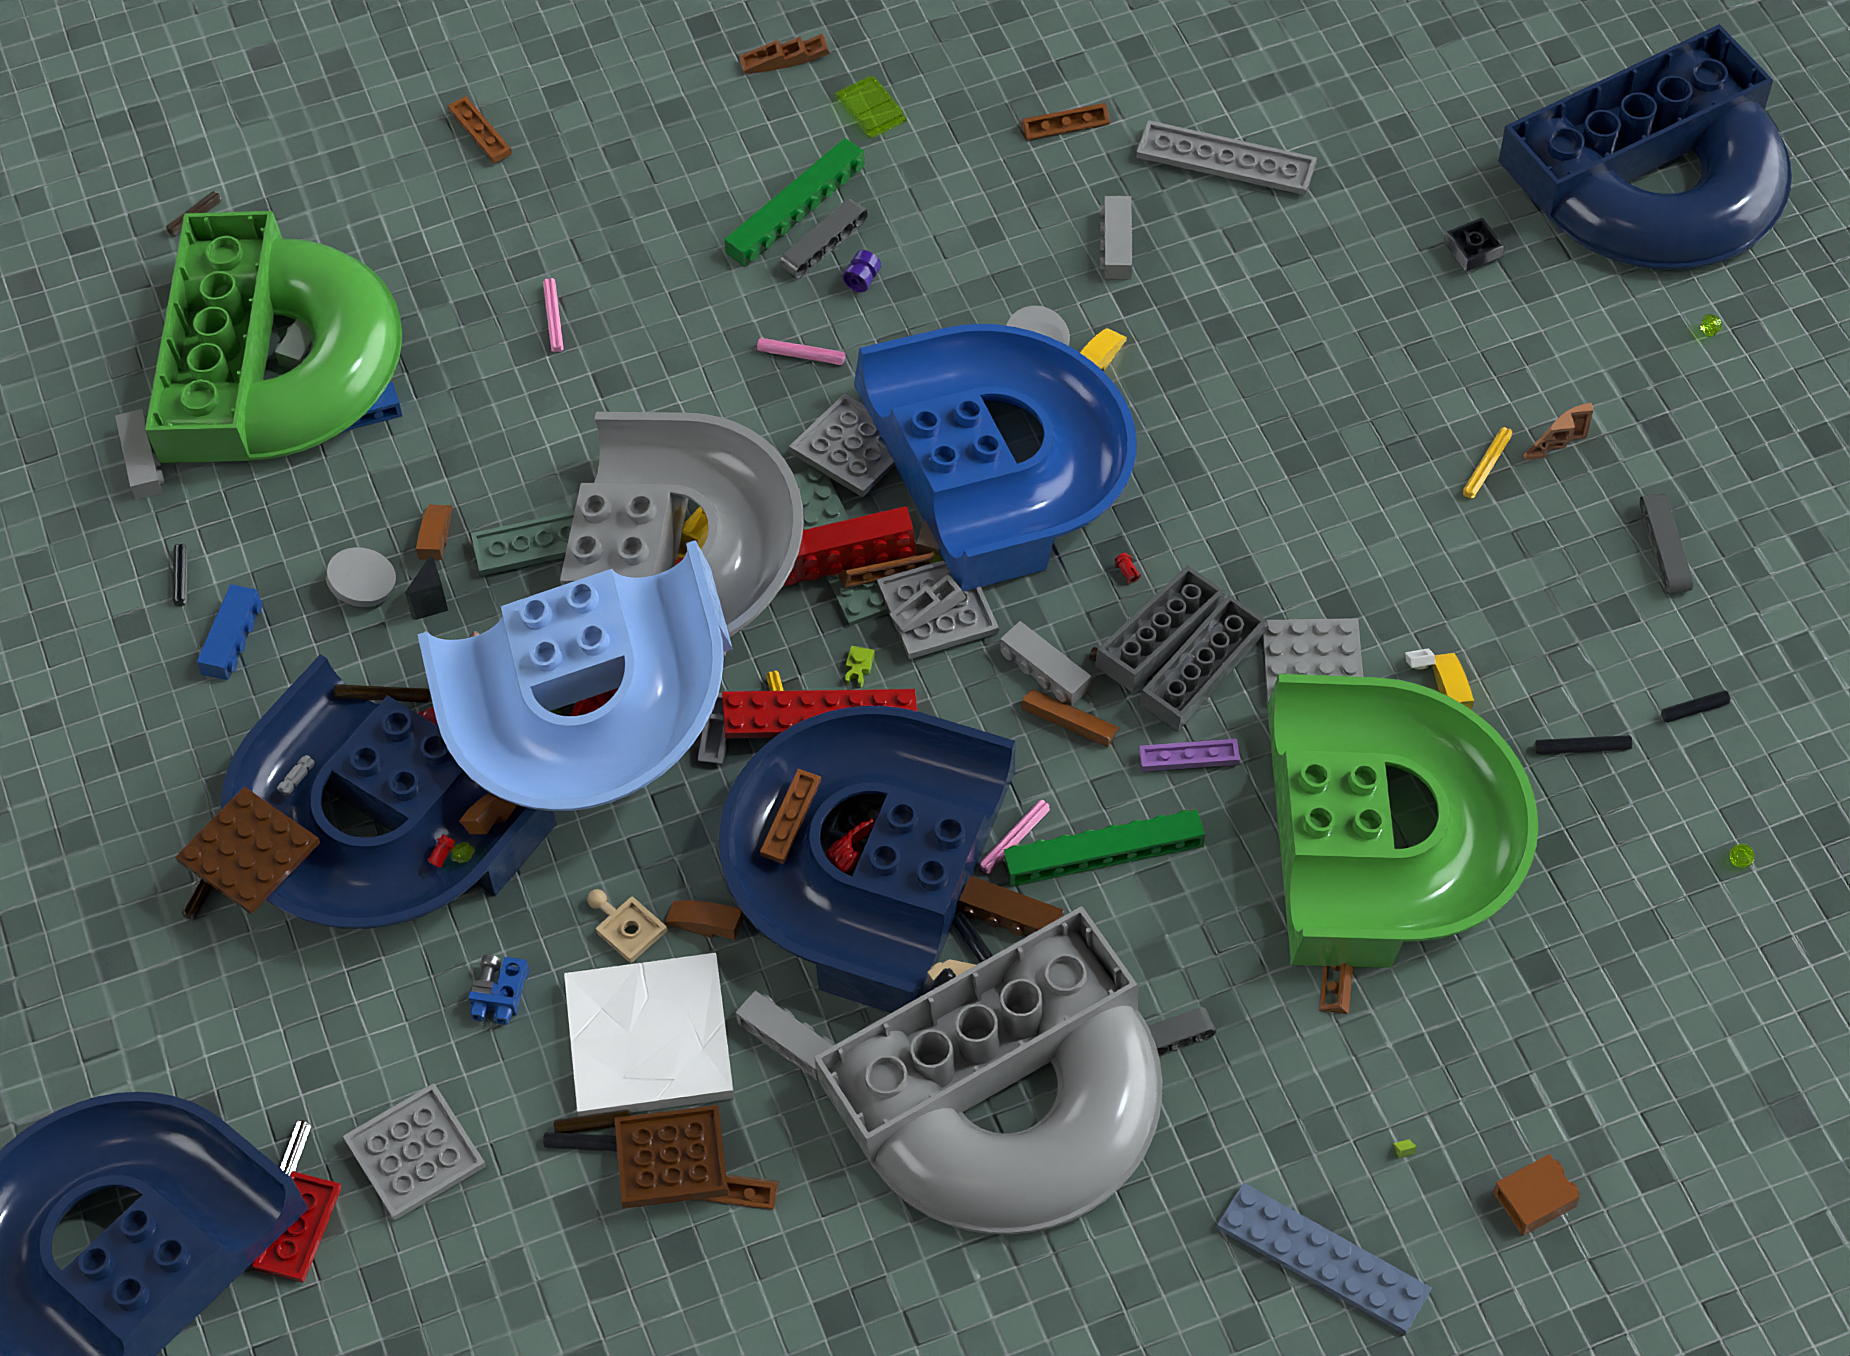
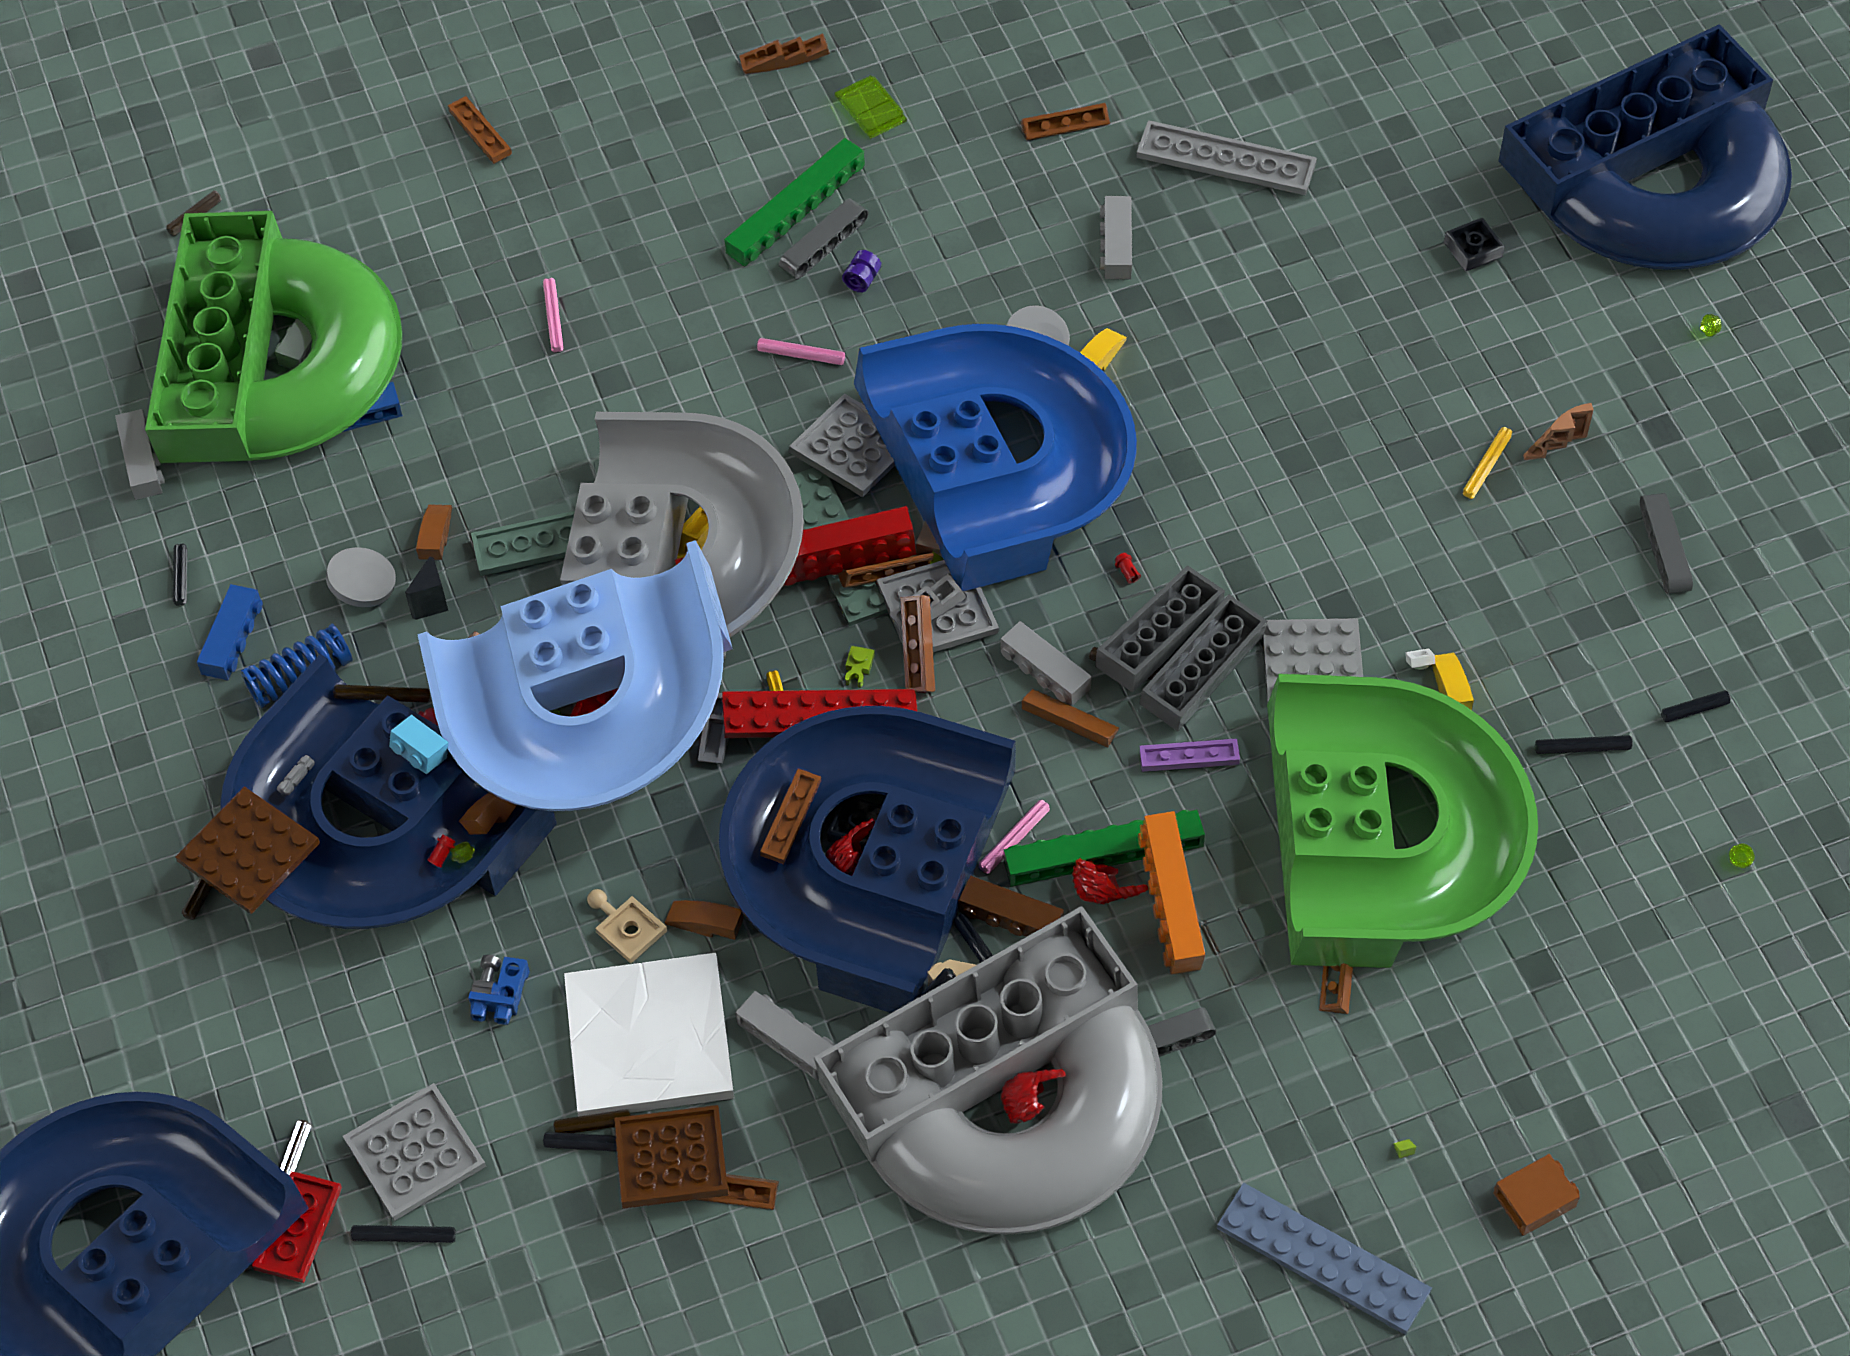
none -> blue piece [241,624,353,709]
none -> black axle [350,1225,456,1243]
none -> medium azure brick [389,715,449,774]
none -> dark orange slope [900,595,935,693]
none -> red hair [1000,1069,1066,1124]
none -> red hair [1072,858,1148,904]
none -> orange brick [1138,811,1205,975]

